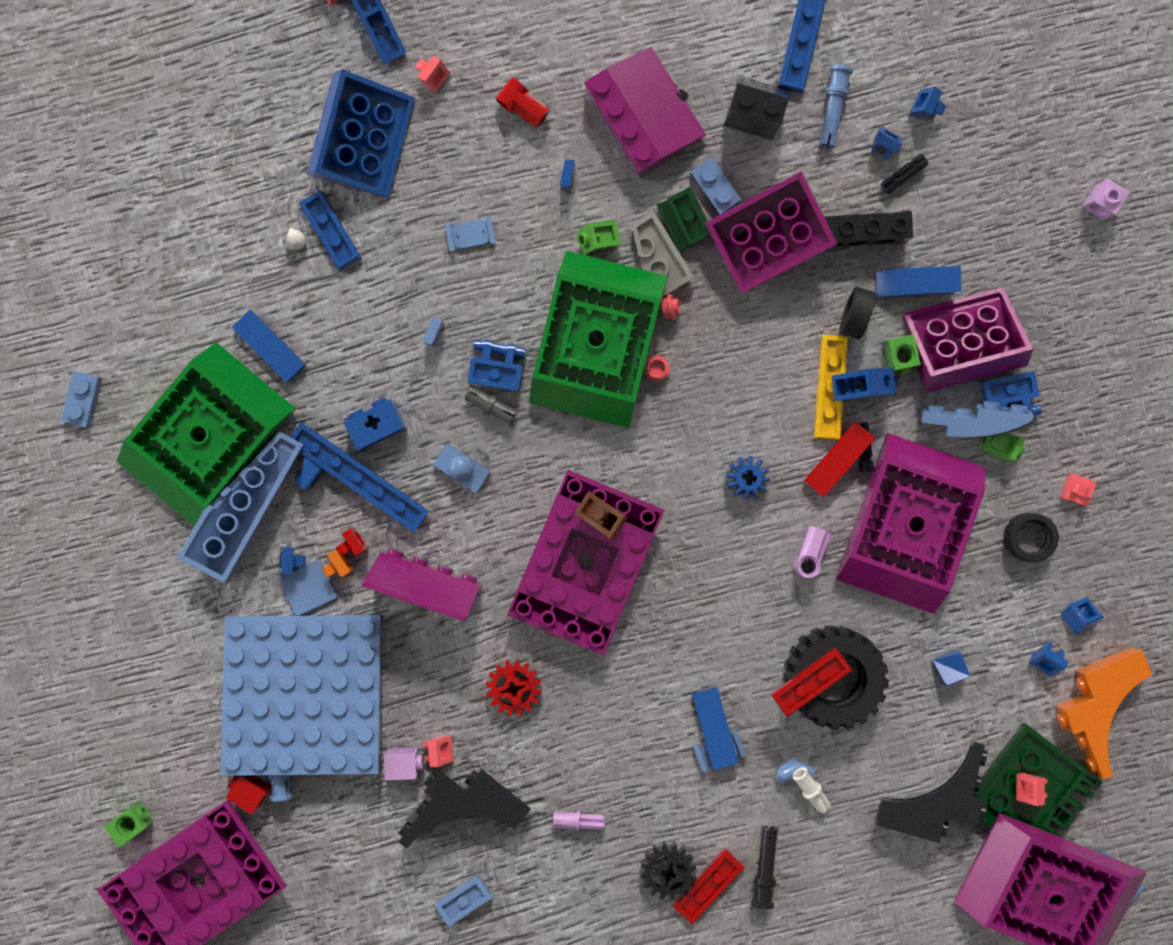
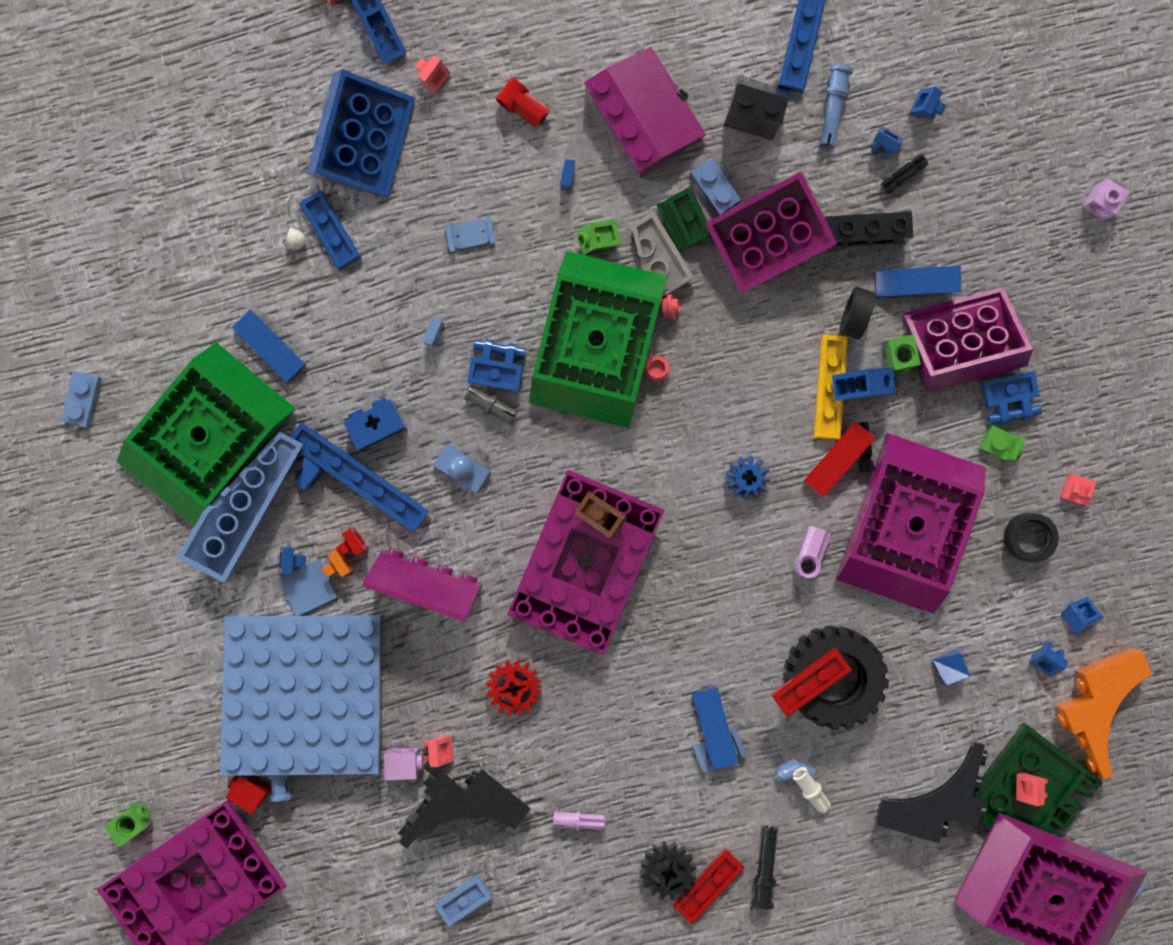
medium blue slope [920,401,1034,437] -> none

